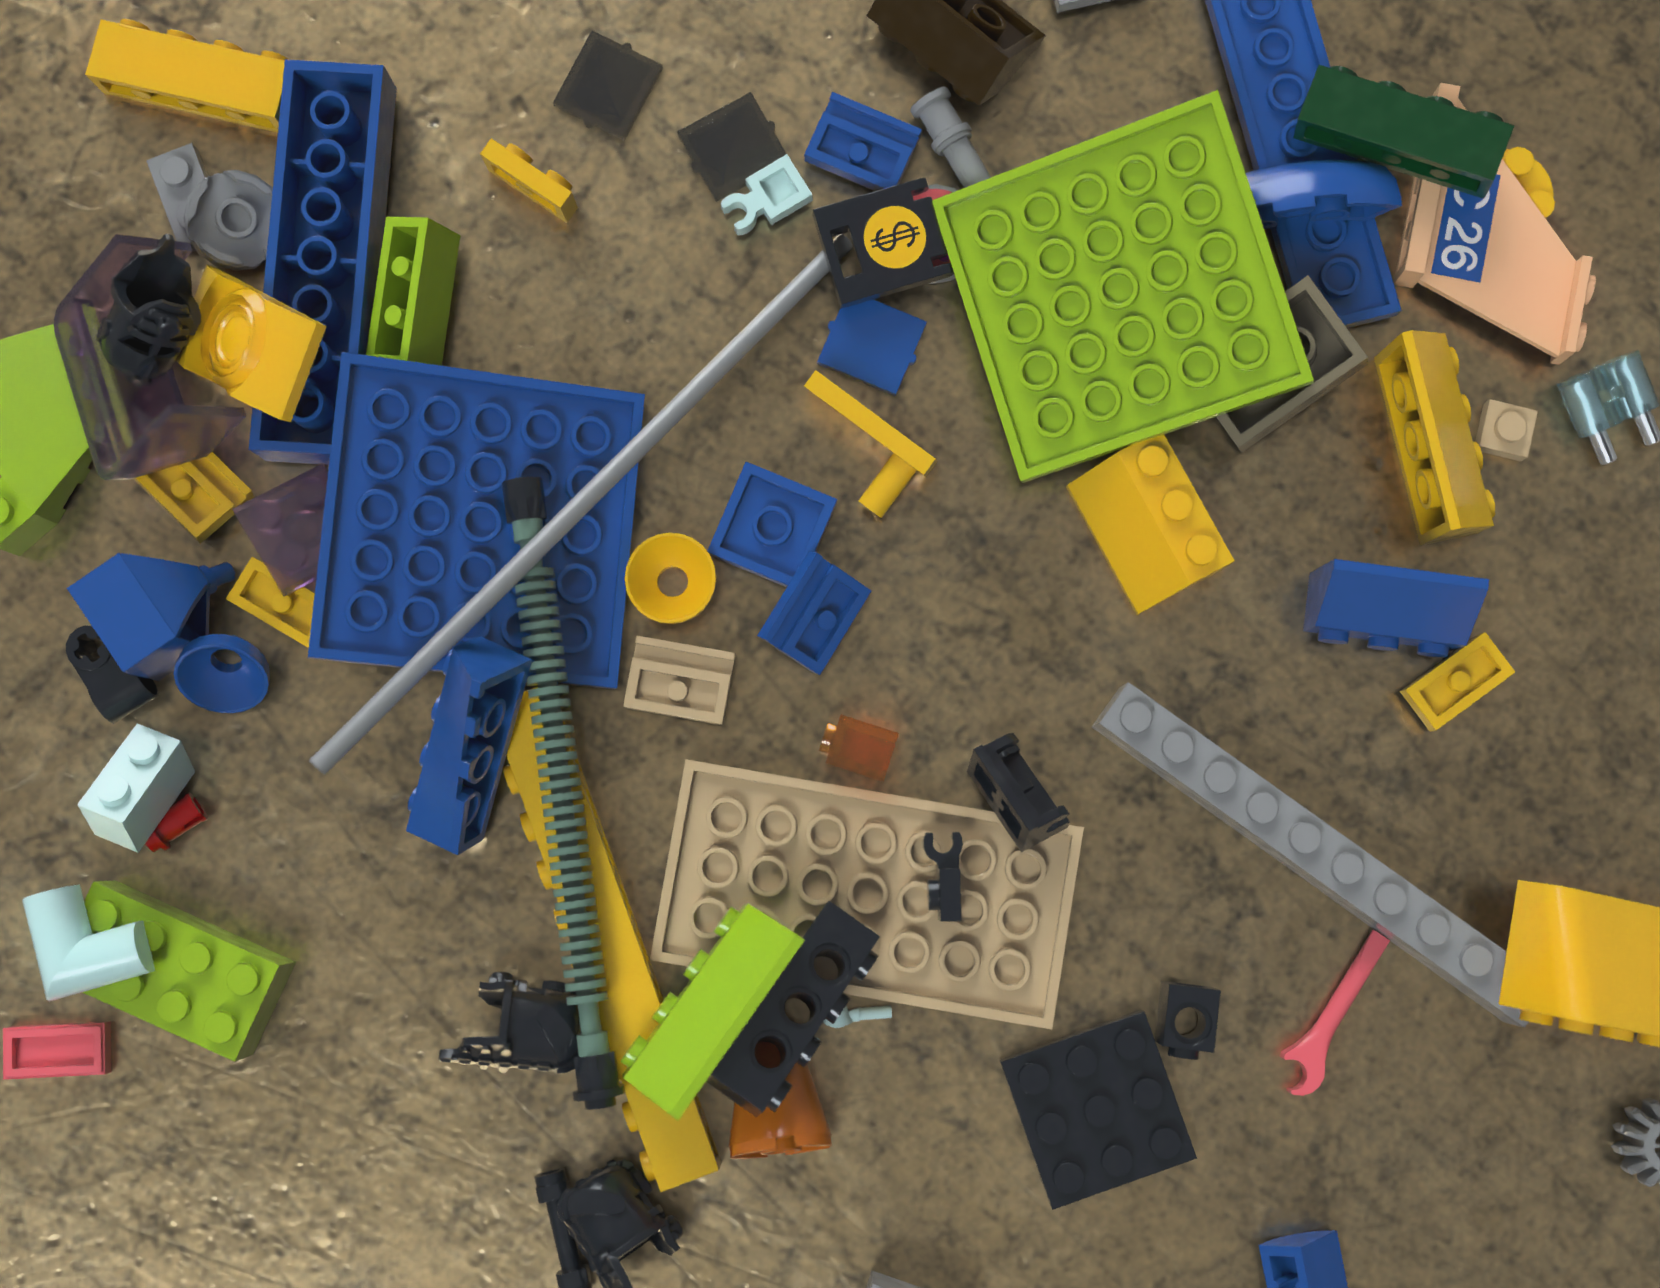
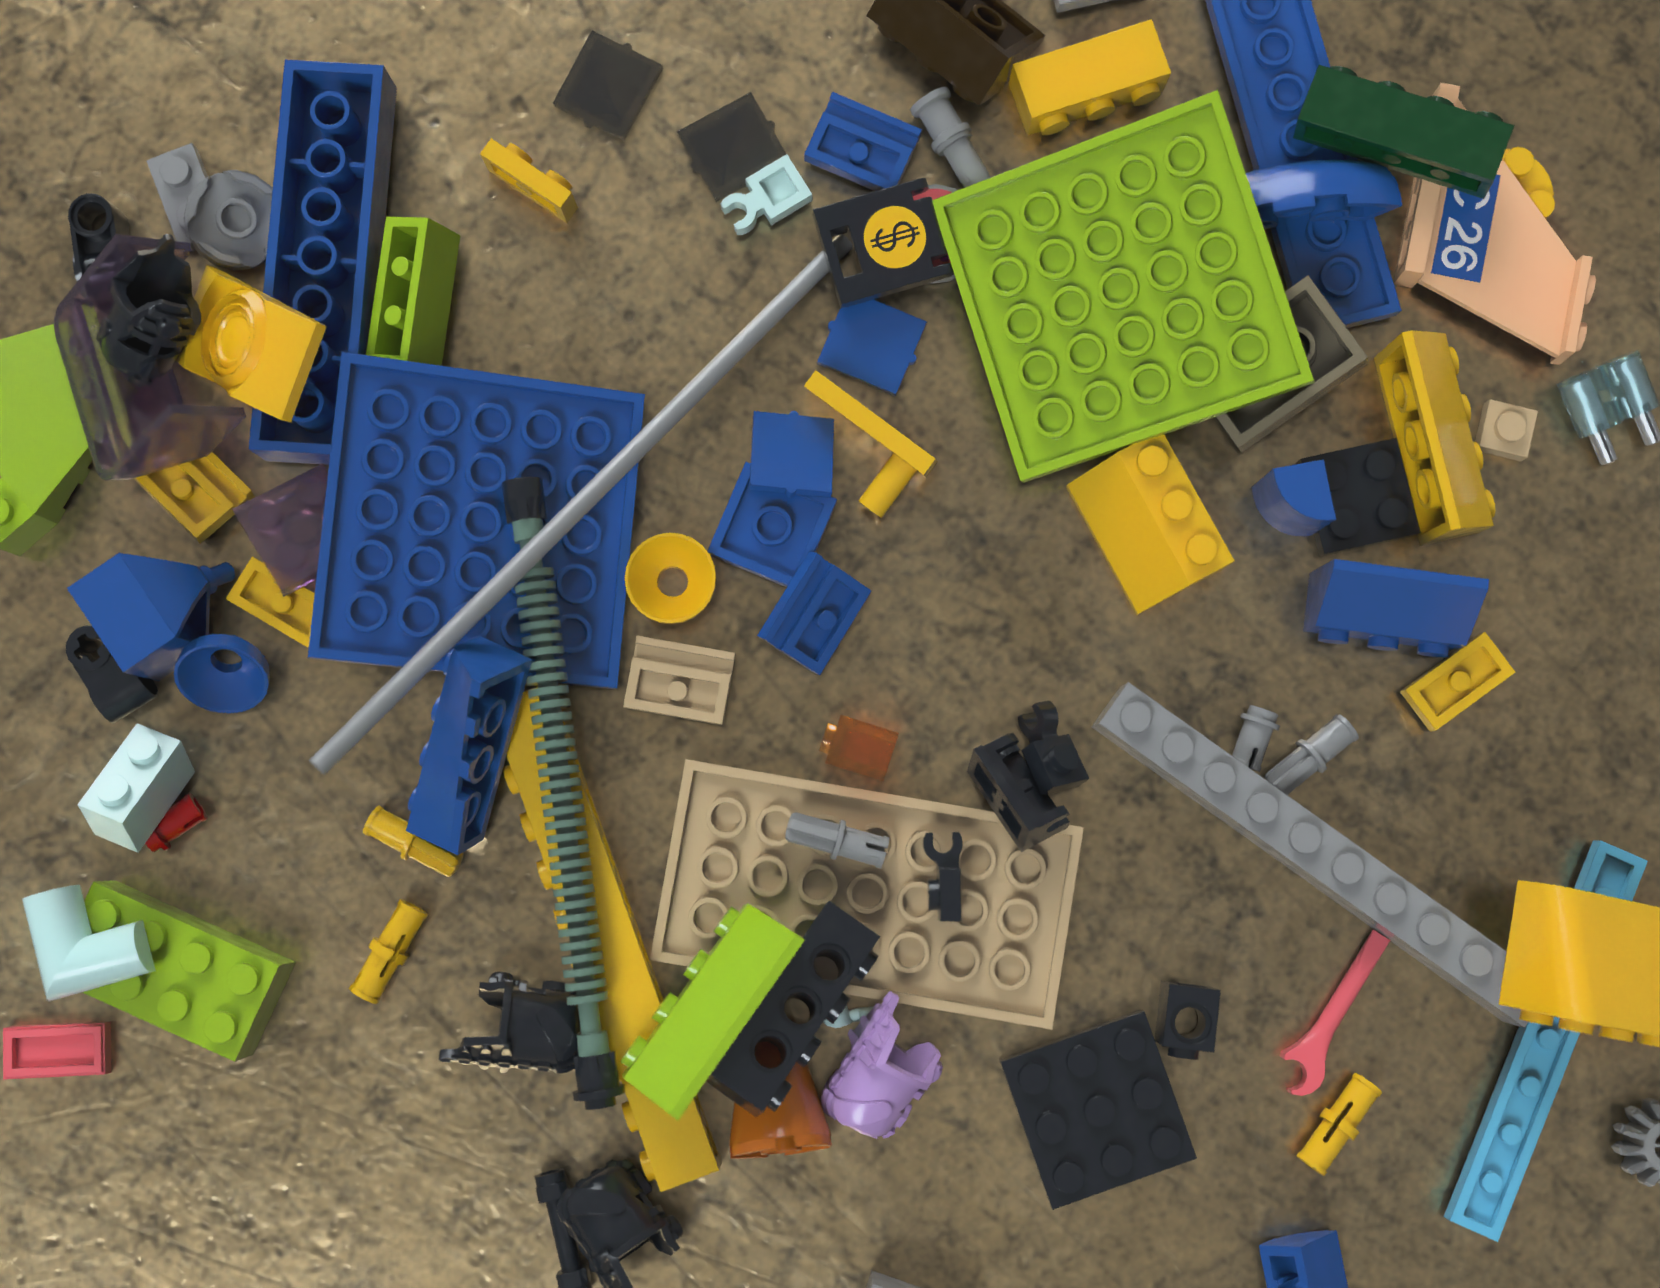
yellow brick [85,19,289,133] -> none
none -> black piece [68,193,133,295]
none -> yellow pin [349,899,429,1004]
none -> yellow axle [363,805,464,877]
none -> blue piece [749,411,834,498]
none -> light grey axle [785,812,889,869]
none -> lavender helmet [821,991,943,1139]
none -> yellow brick [1008,19,1171,136]
none -> black plate [1017,700,1090,795]
none -> light grey pin [1232,705,1280,772]
none -> blue brick [1251,459,1336,537]
none -> light grey axle [1265,714,1359,795]
none -> black plate [1296,438,1421,557]
none -> yellow pin [1296,1072,1382,1176]
none -> medium azure plate [1444,840,1648,1242]

